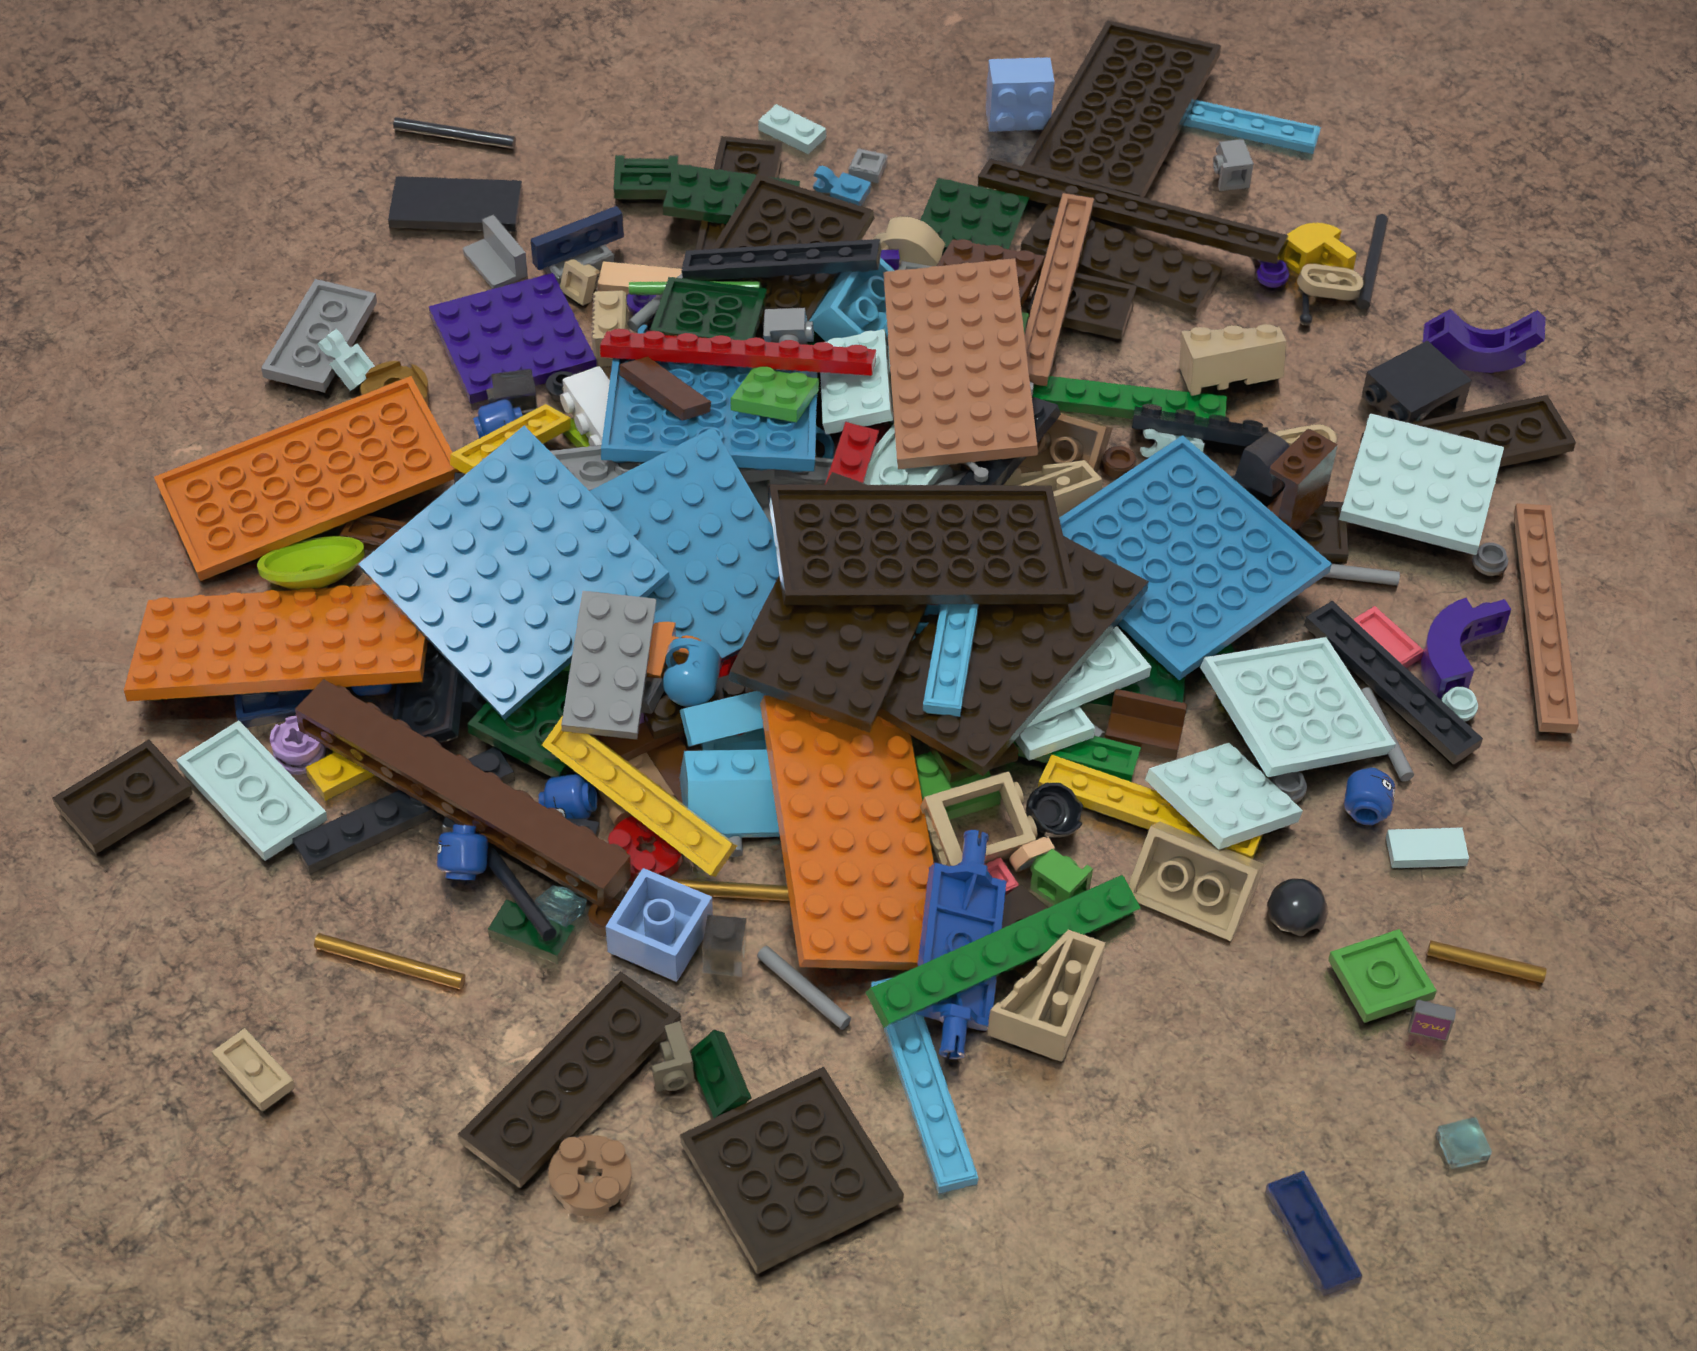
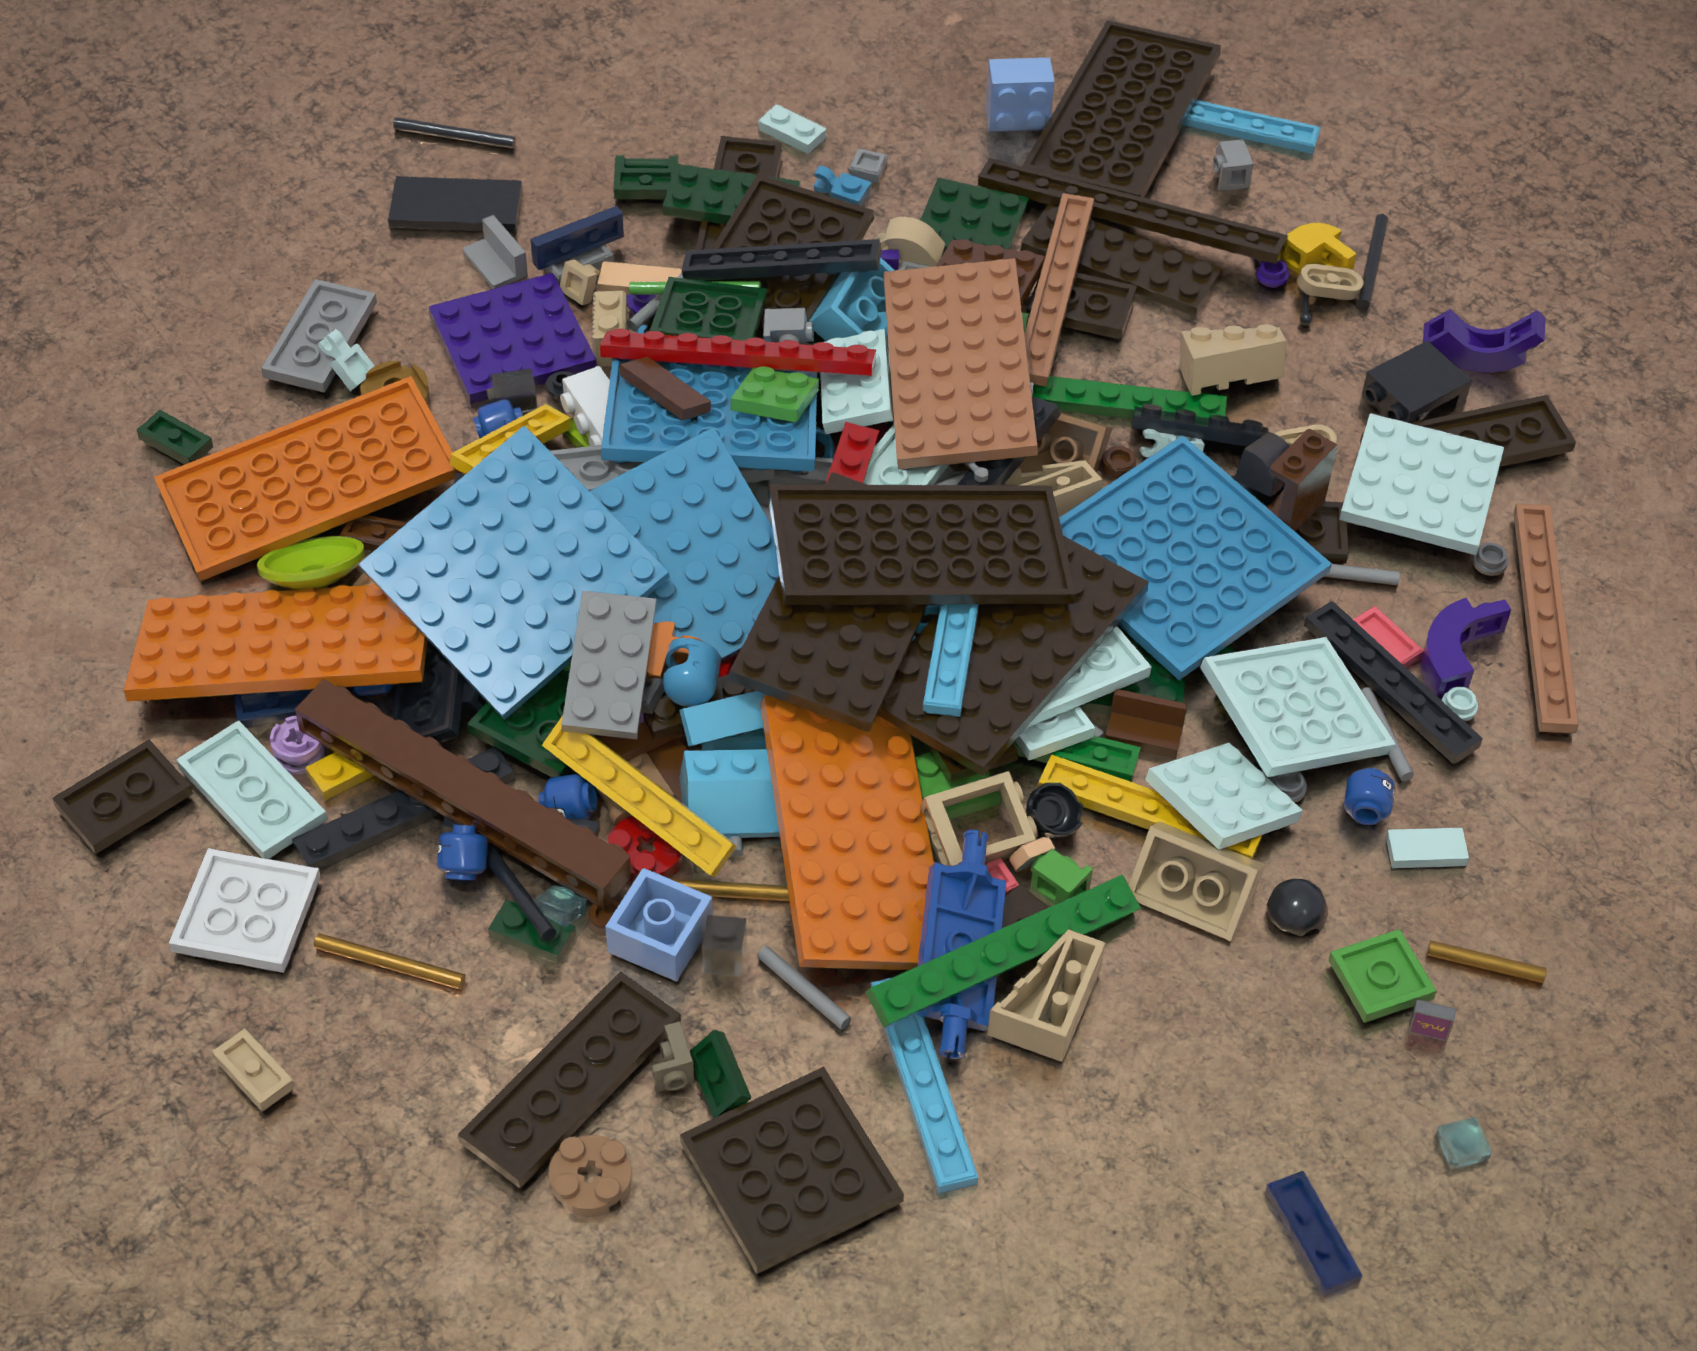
none -> dark green plate [137,409,213,464]
none -> white plate [169,848,320,973]

